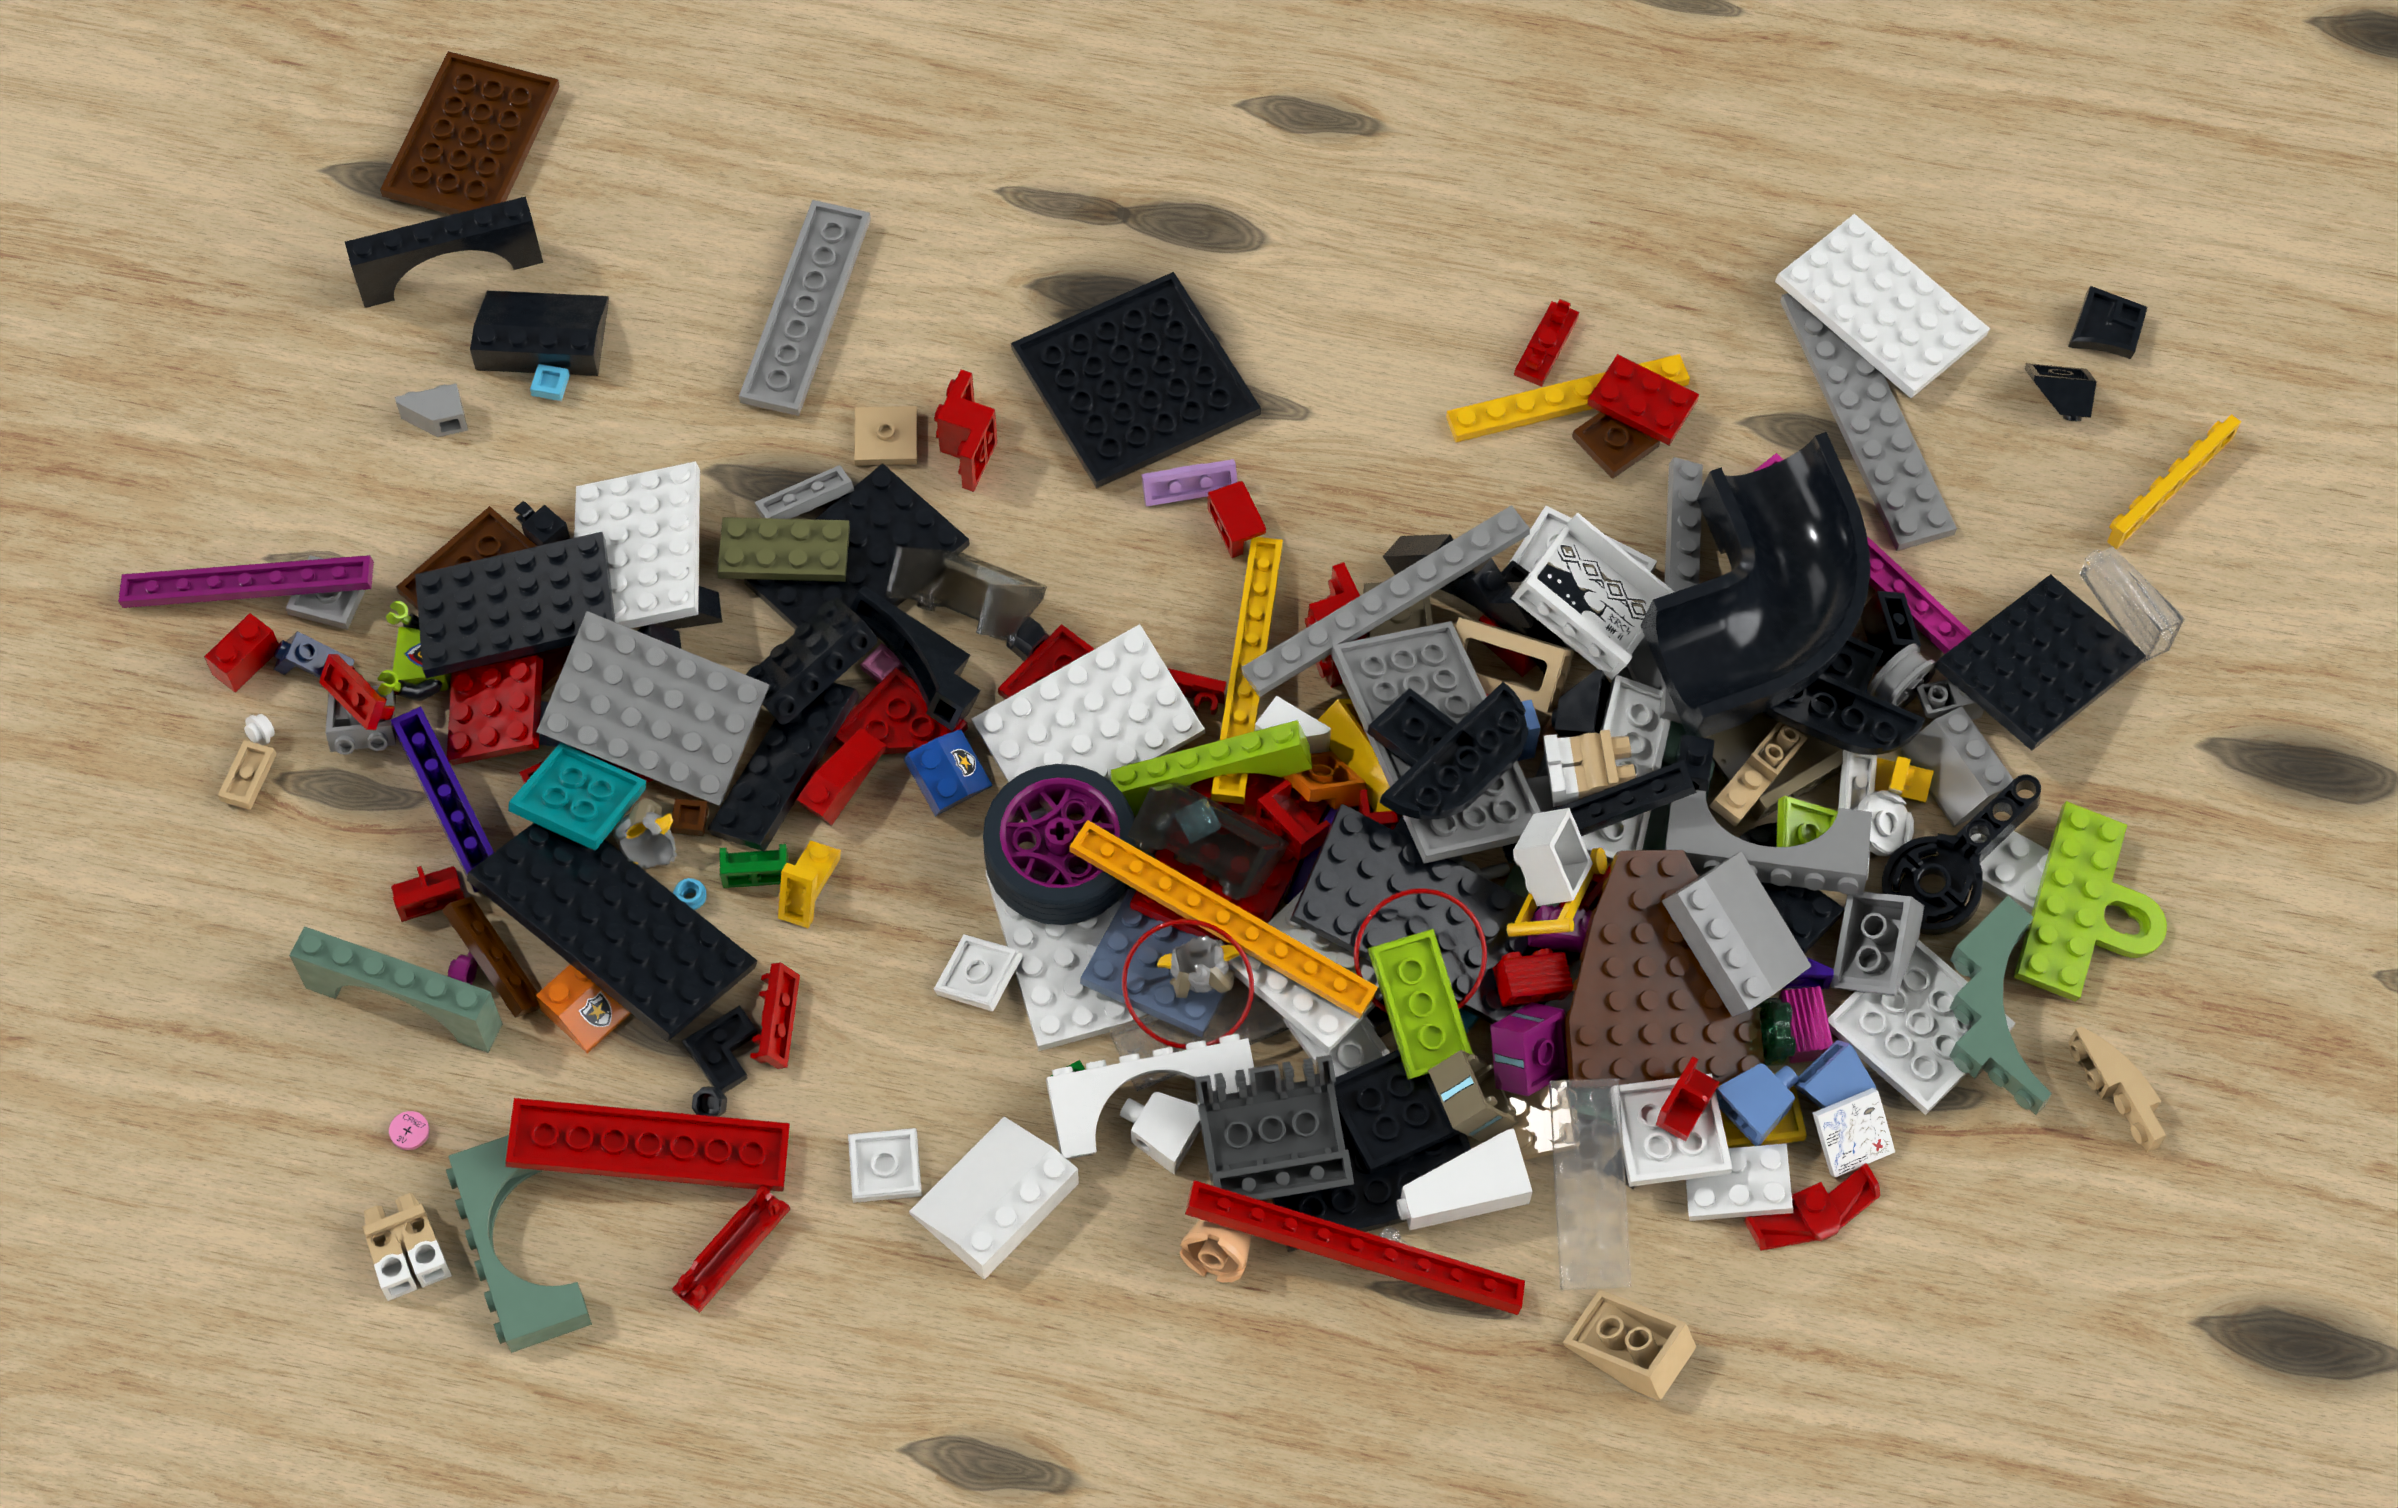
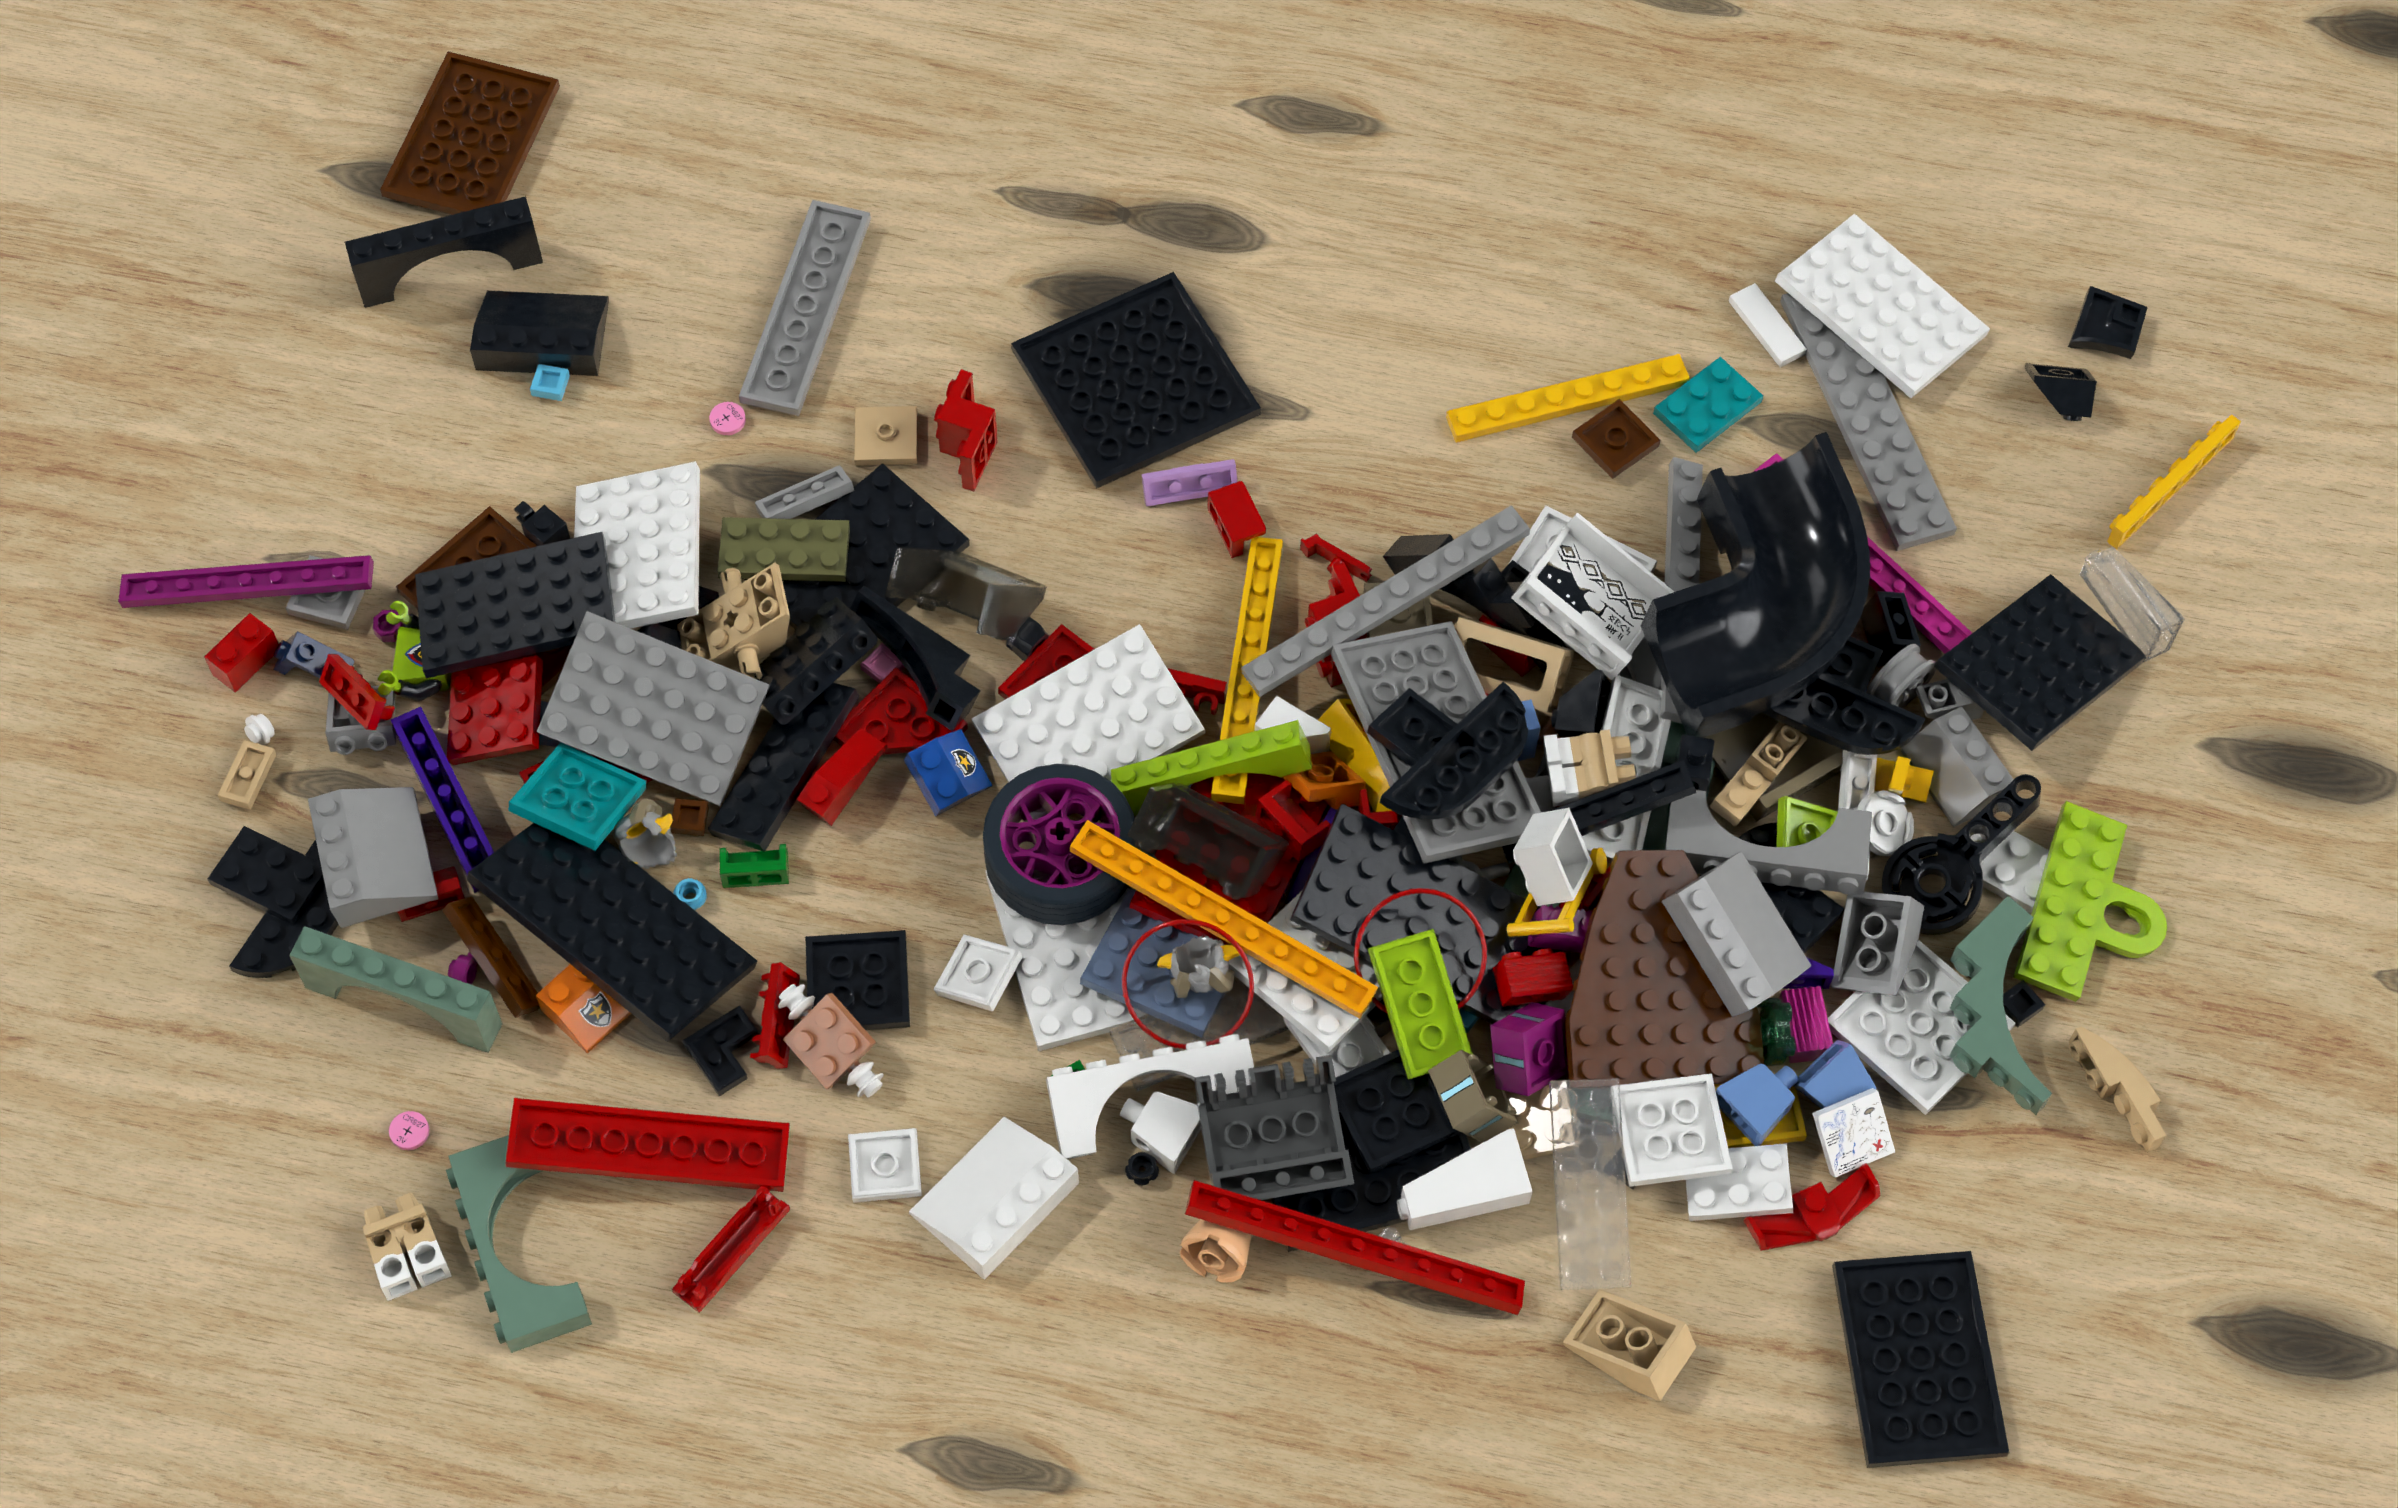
light grey slope [395,383,468,437] -> none
black tile [692,1086,727,1117] -> none
yellow bracket [778,840,841,928] -> none
clear light blue plate [1174,797,1222,843] -> none
red plate [1514,299,1580,387] -> none
red plate [1587,354,1699,446] -> none
red panel [1656,1056,1720,1142] -> none
none -> black plate [207,826,339,978]
none -> light grey slope [308,787,439,928]
none -> magenta tile [373,610,403,642]
none -> tan slope [677,563,790,680]
none -> bright pink piece [709,402,746,435]
none -> nougat plate [778,984,884,1098]
none -> black plate [805,930,910,1030]
none -> black plate [1125,1152,1159,1186]
none -> red piece [1300,533,1372,582]
none -> teal plate [1653,356,1764,453]
none -> white tile [1729,283,1807,368]
none -> black plate [1832,1251,2010,1468]
none -> black plate [2003,980,2045,1028]

